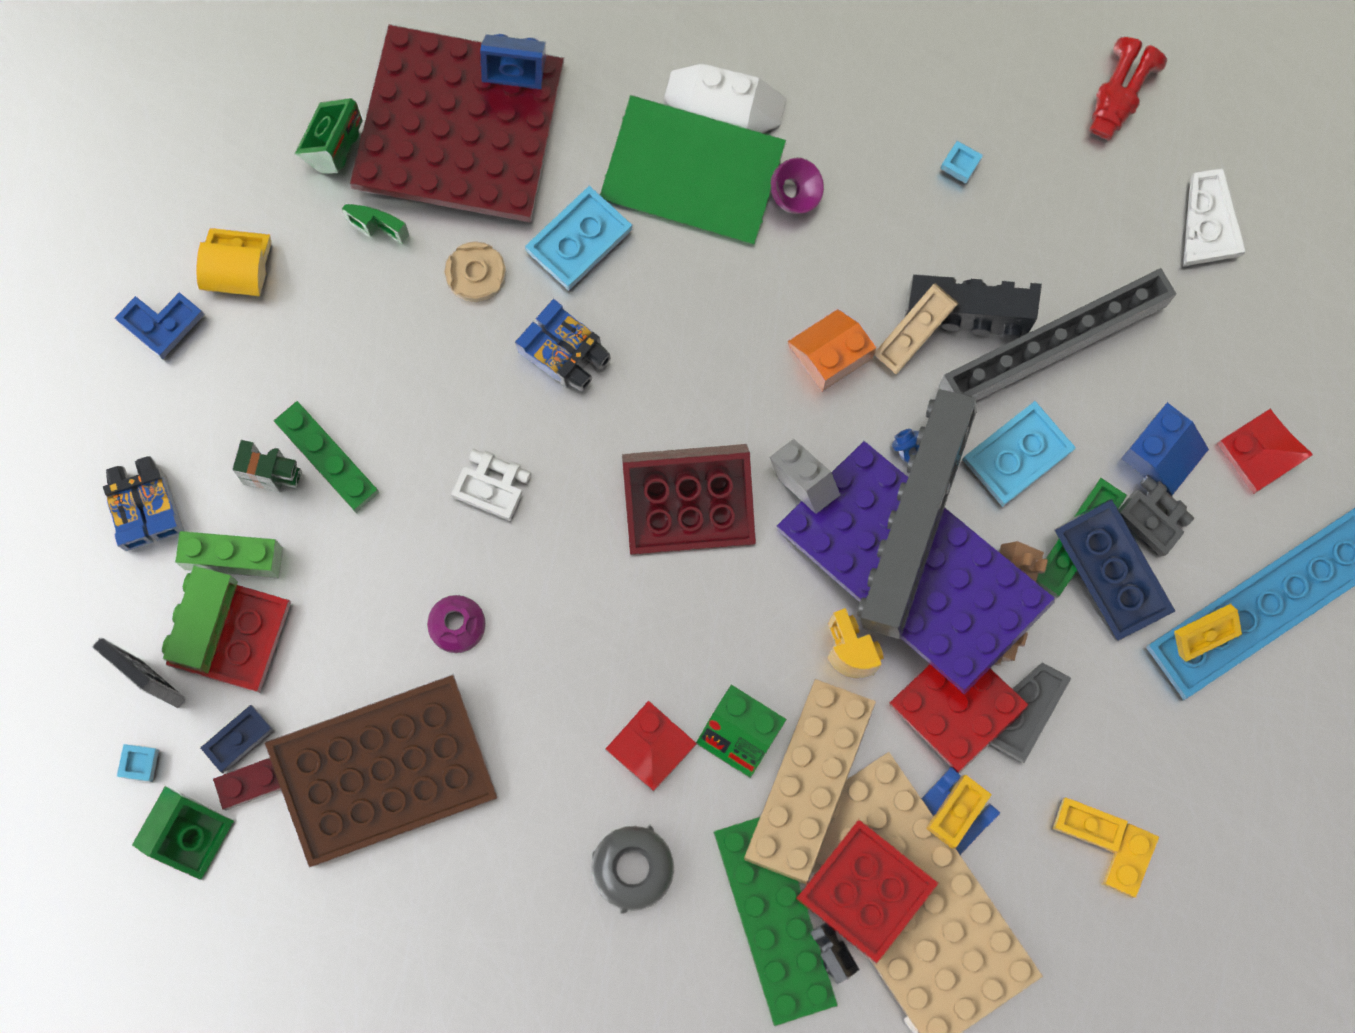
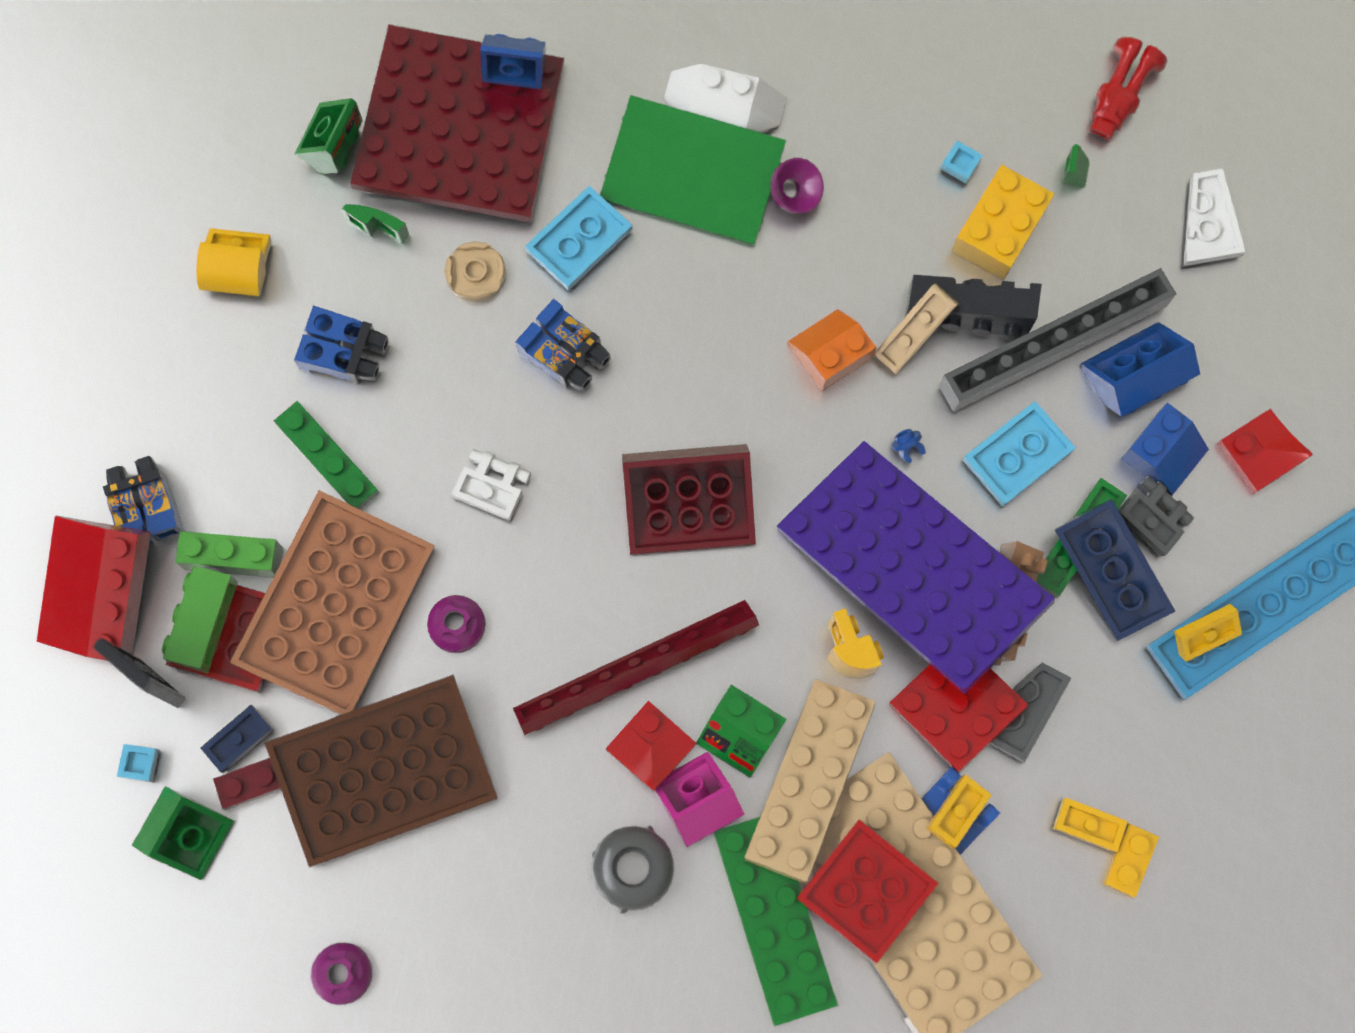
blue plate [115,292,205,360] -> none
dark green hips [232,440,302,492] -> none
light grey brick [769,439,840,514] -> none
black plate [810,923,860,984] -> none
dark grey brick [857,389,977,639] -> none
none -> red slope [36,515,151,661]
none -> nougat plate [230,490,435,715]
none -> blue hips [294,305,389,384]
none -> magenta piece [311,943,372,1005]
none -> dark red plate [513,600,759,735]
none -> dark pink slope [655,751,745,847]
none -> yellow brick [951,164,1055,280]
none -> green slope [1063,144,1089,188]
none -> blue slope [1081,322,1200,417]

